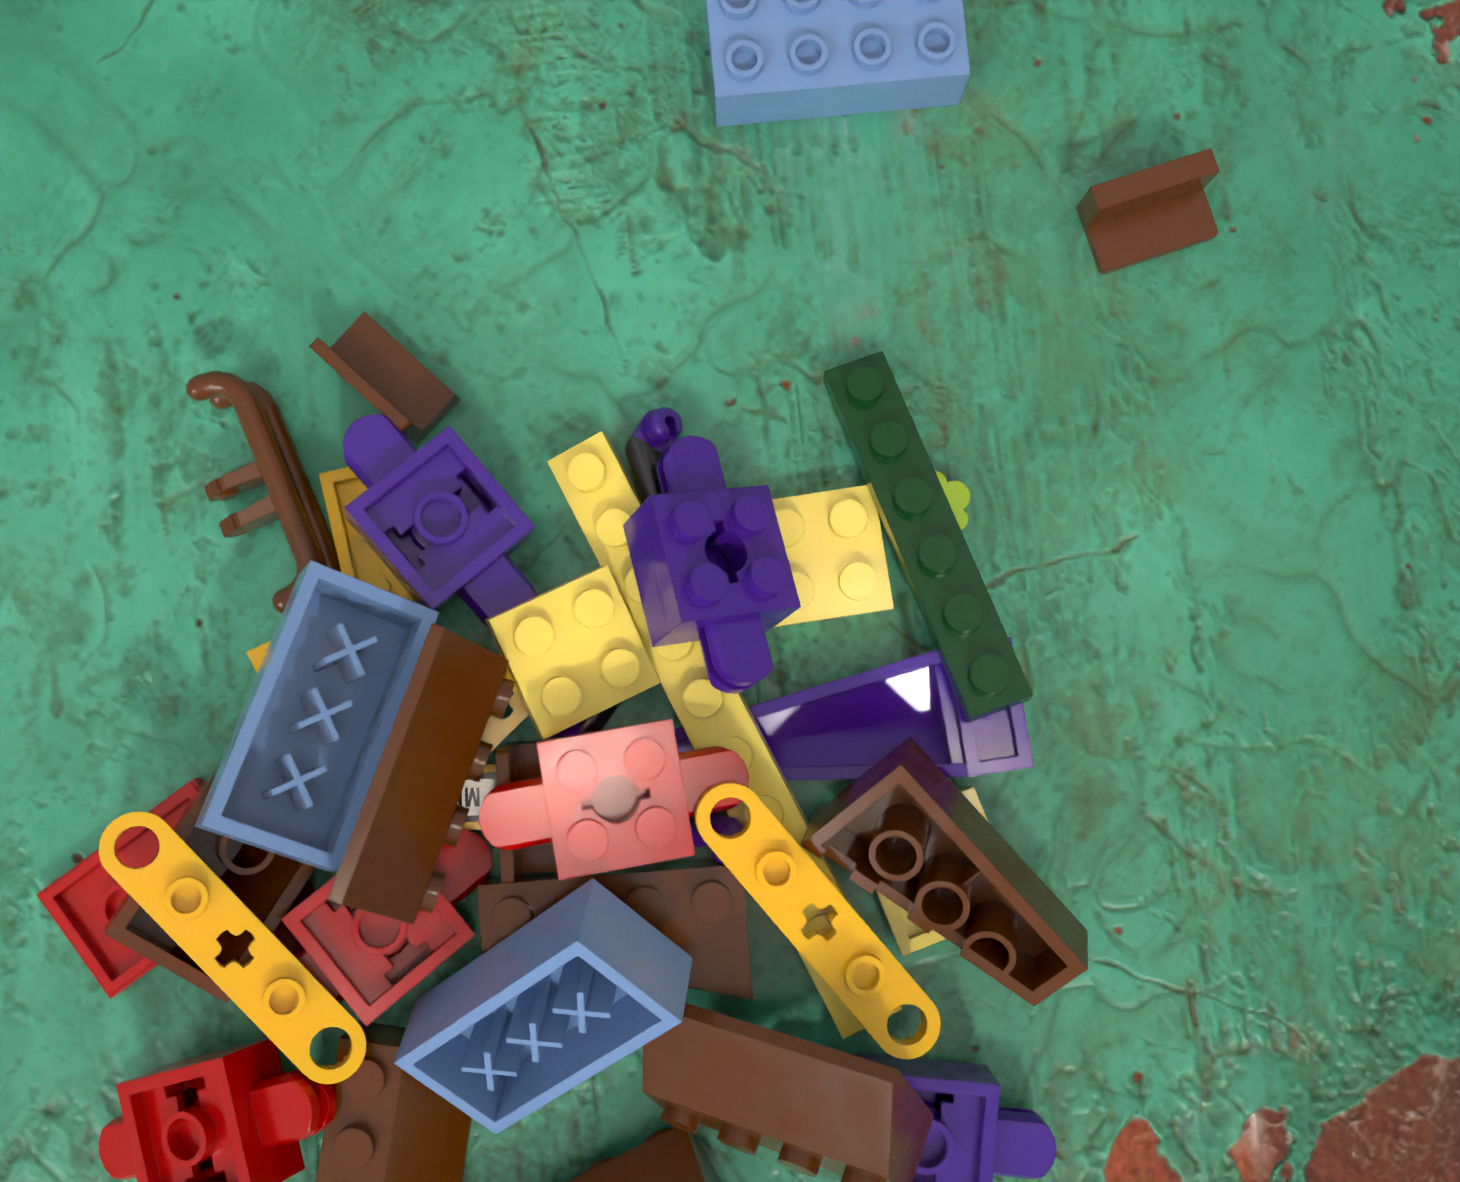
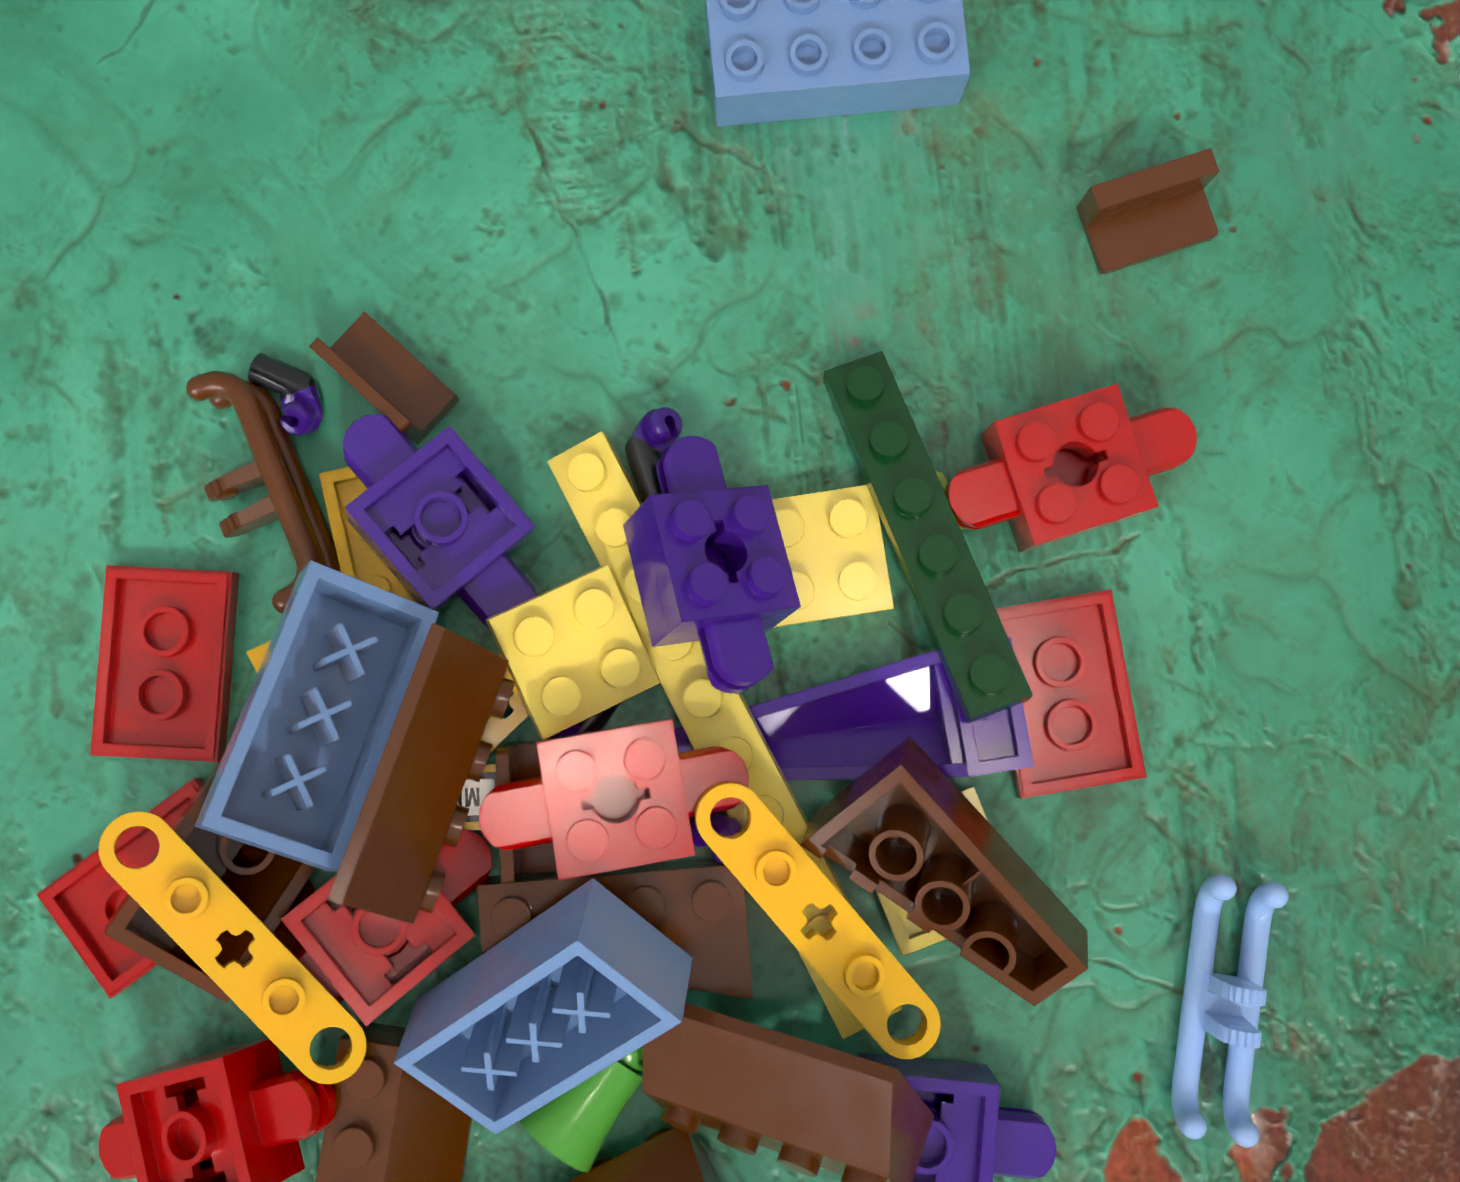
none -> red tile [90,565,239,762]
none -> arm [248,353,324,436]
none -> bright green plant [519,1046,643,1173]
none -> red brick [944,383,1197,553]
none -> tile [996,589,1147,799]
none -> light blue piece [1171,874,1289,1148]

